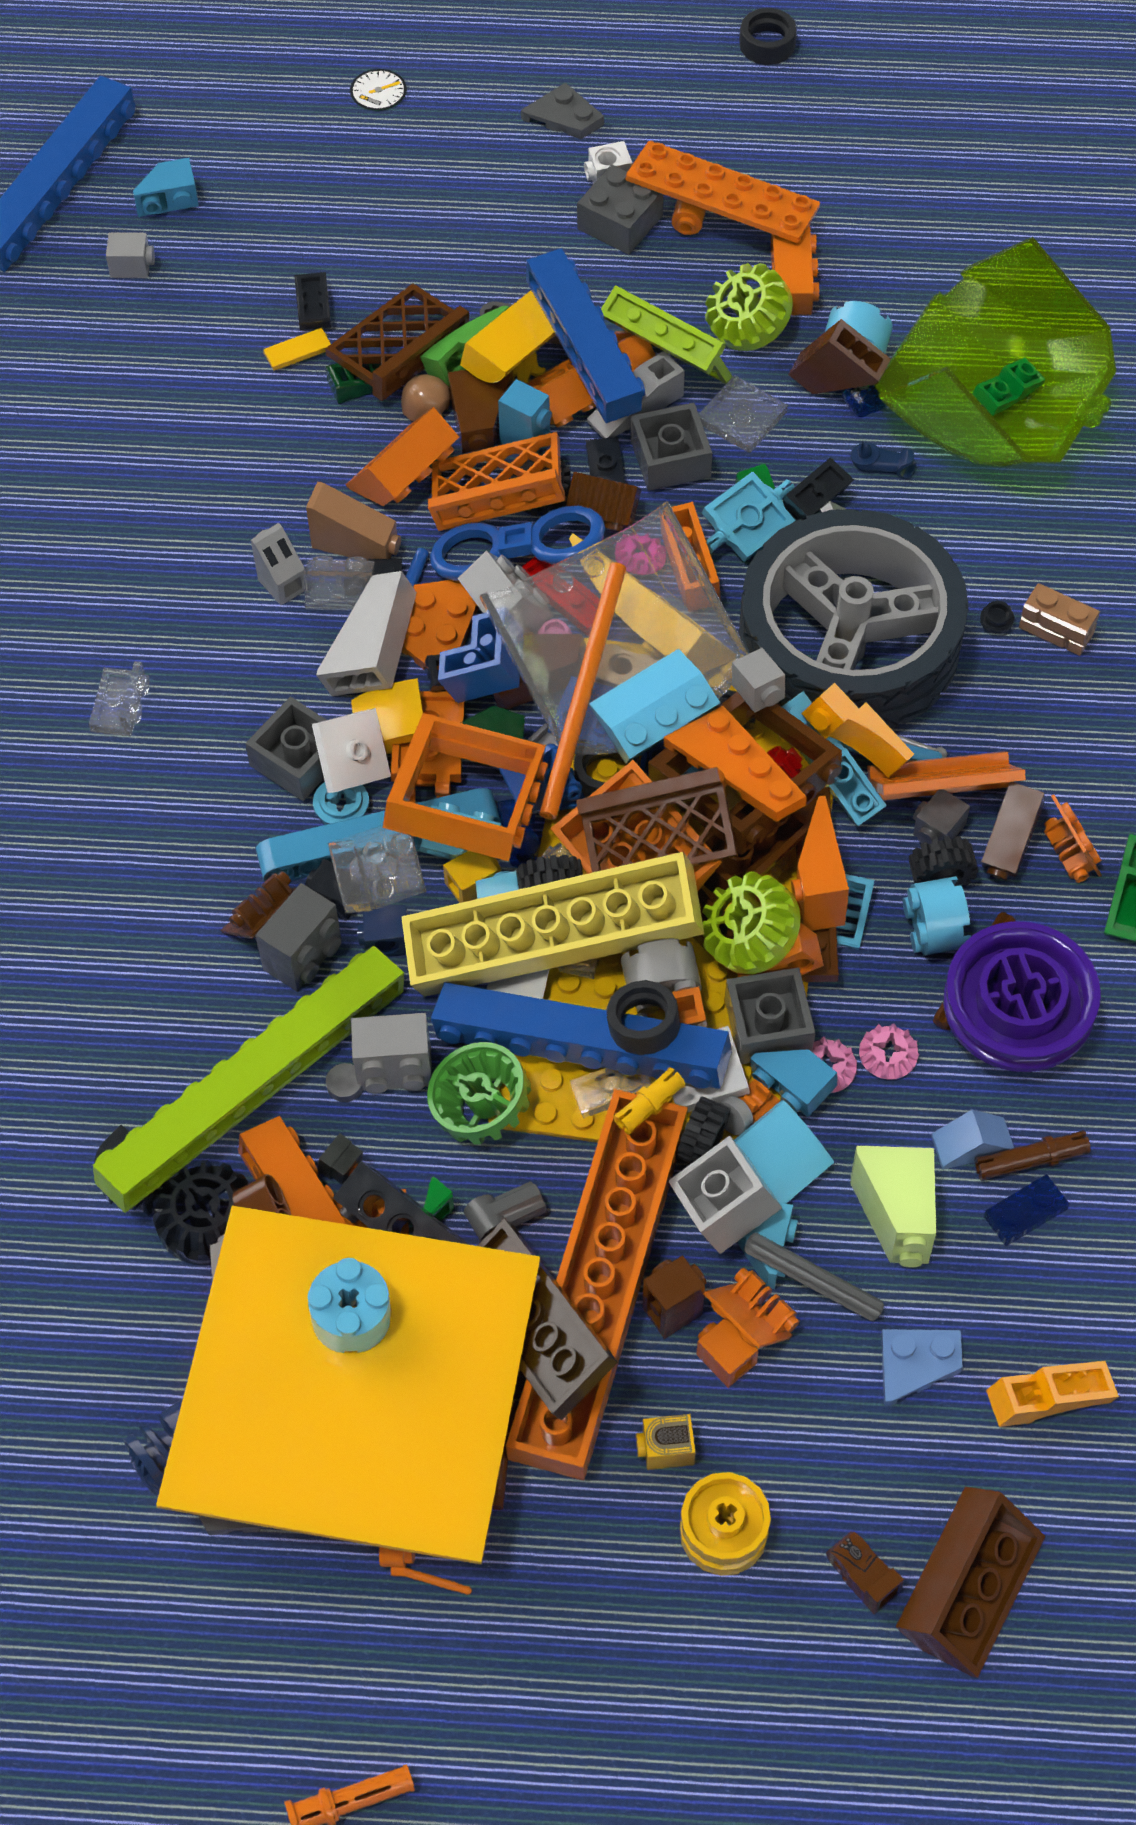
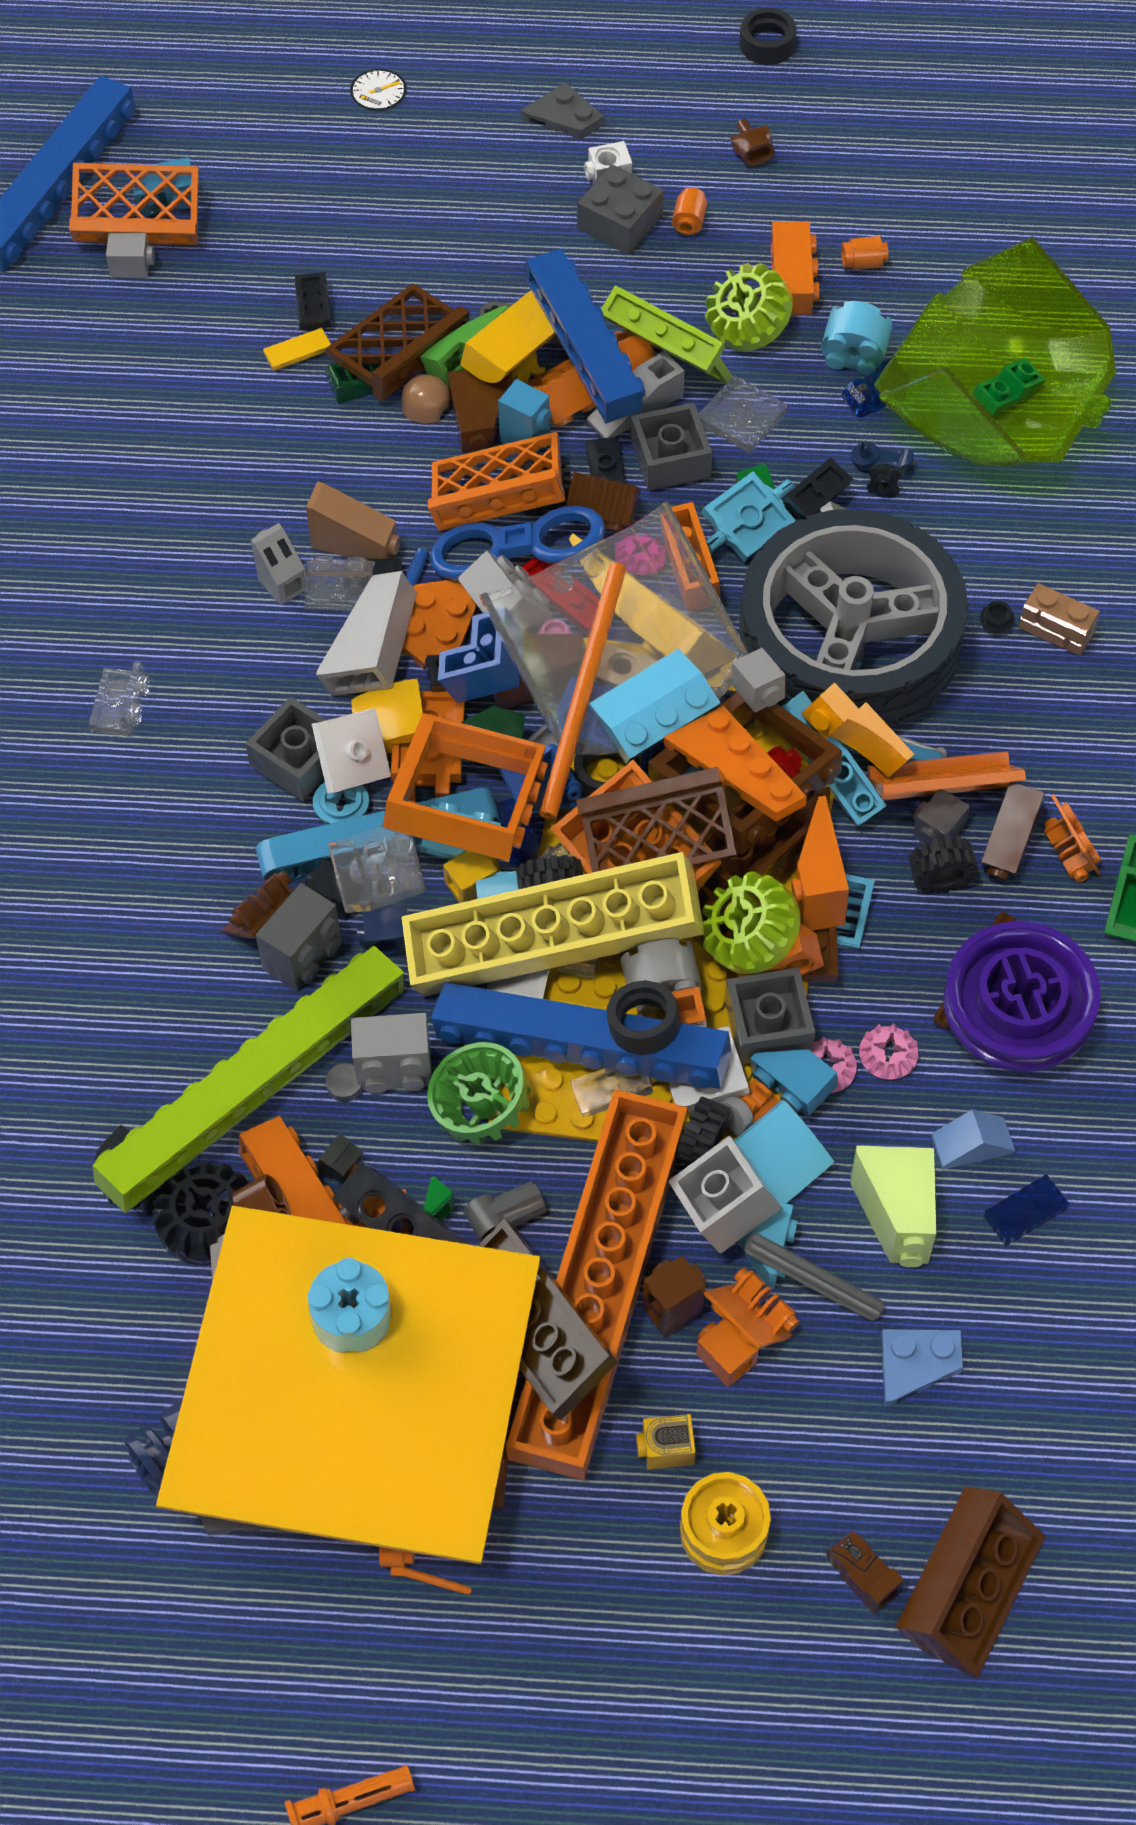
orange slope [346,407,459,506] -> none
yellow pin [613,1067,686,1135] -> none
orange bracket [626,141,820,243] -> none
reddish brown slope [788,319,891,394] -> none
medium azure brick [903,876,971,955] -> none
reddish brown pin [974,1130,1091,1181] -> none
light orange slope [986,1361,1119,1427] -> none
none -> orange fence [69,163,199,245]
none -> reddish brown piece [730,119,775,166]
none -> orange brick [841,236,888,271]
none -> black plate [867,464,901,497]

